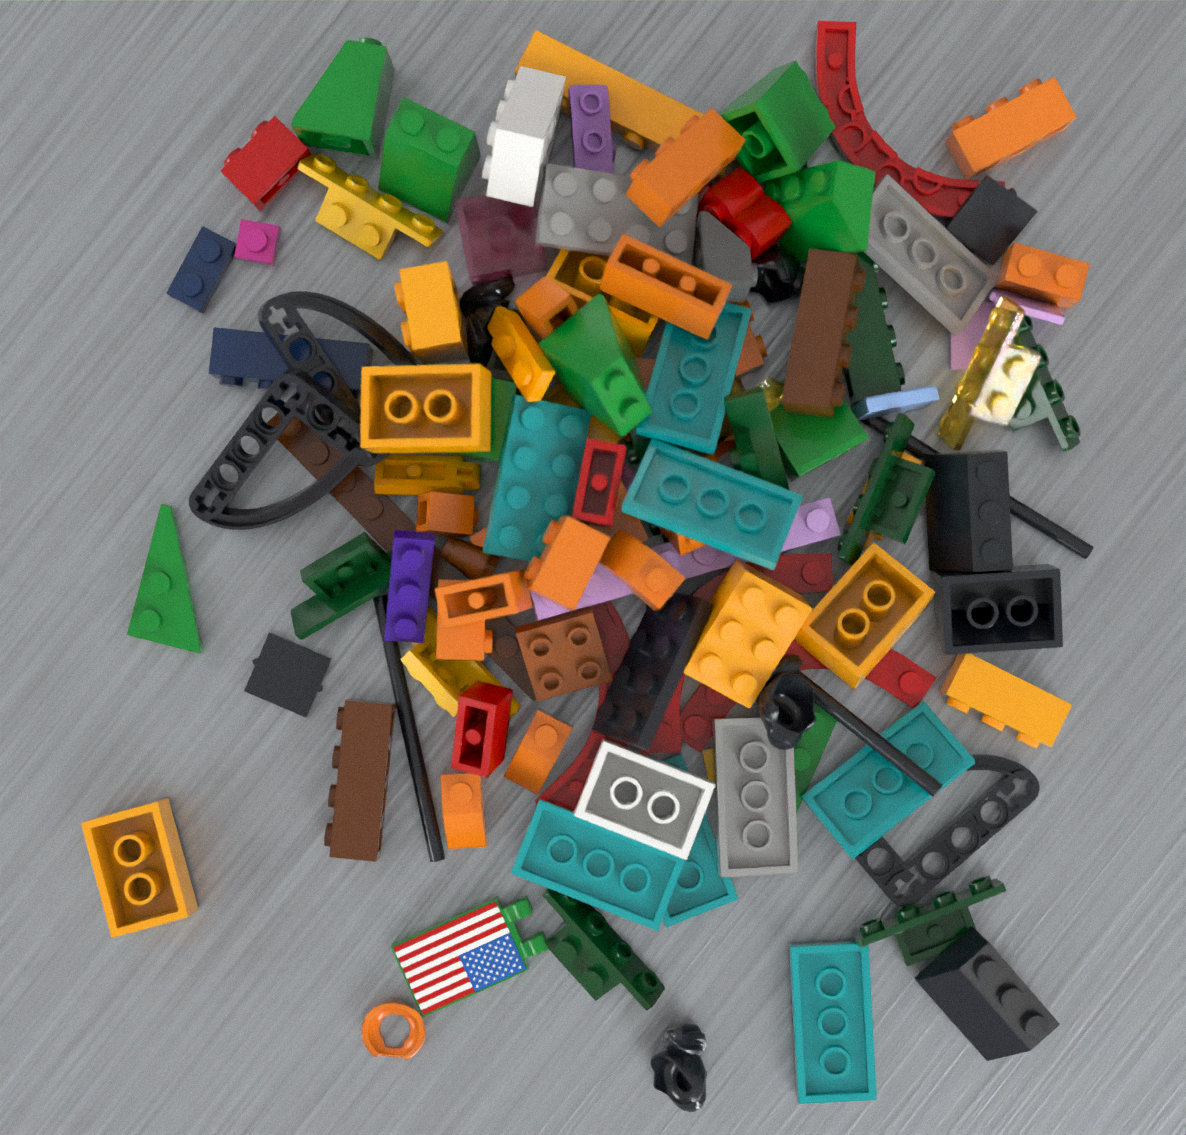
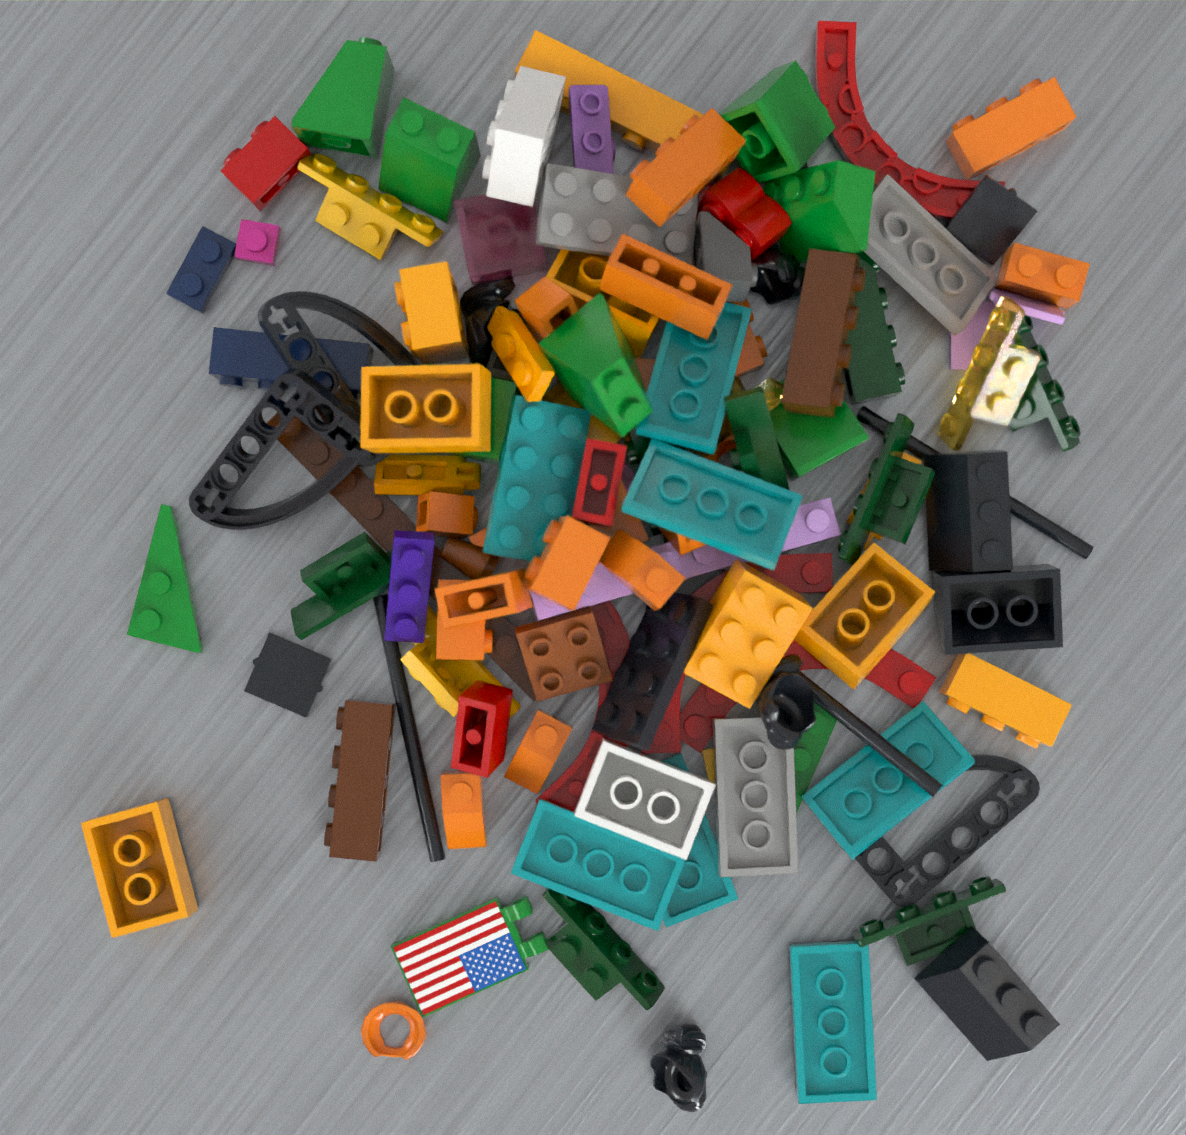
light blue tile [851,385,939,421] -> none

